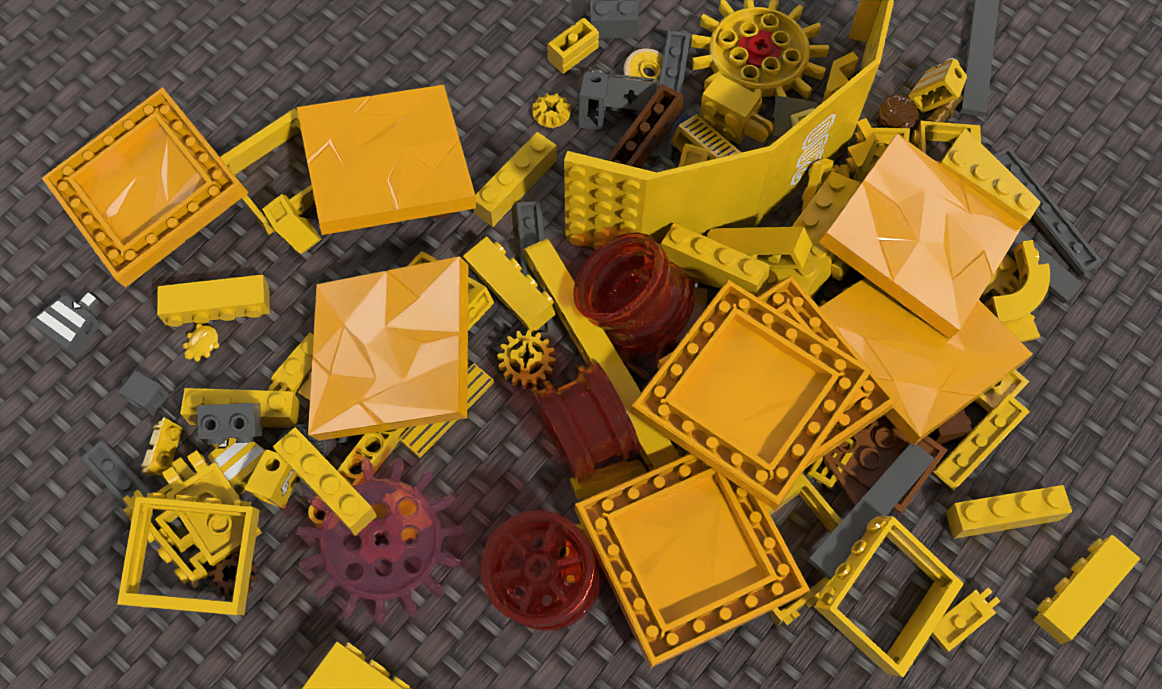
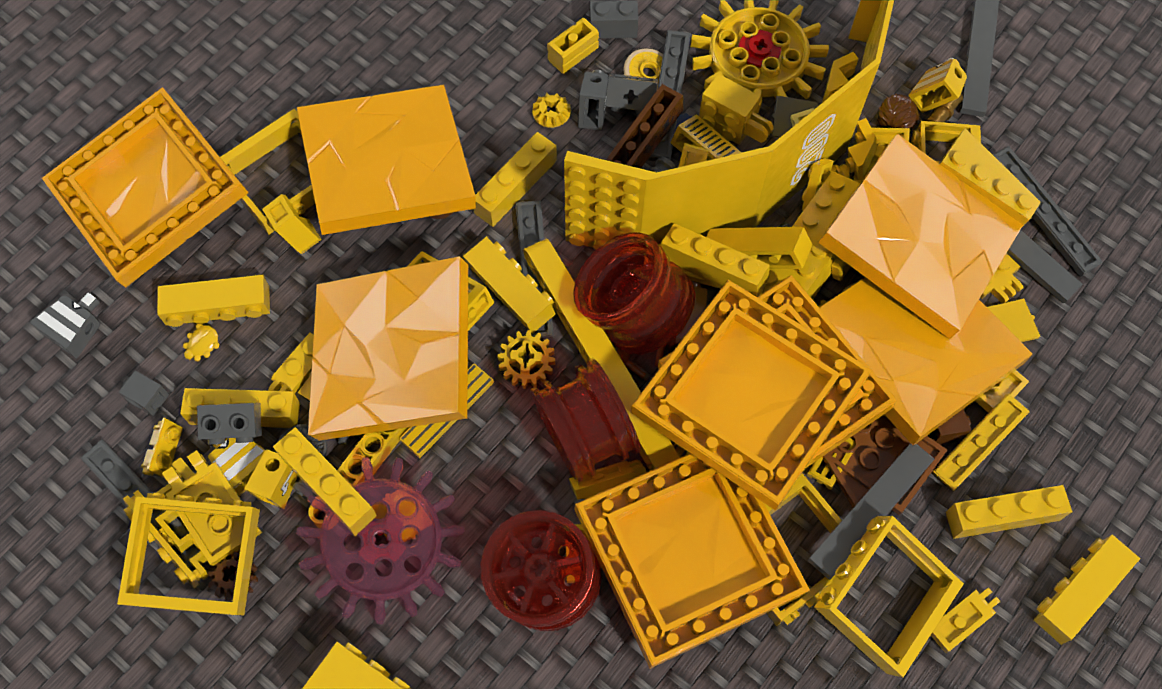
yellow arch [985,240,1050,326] -> none

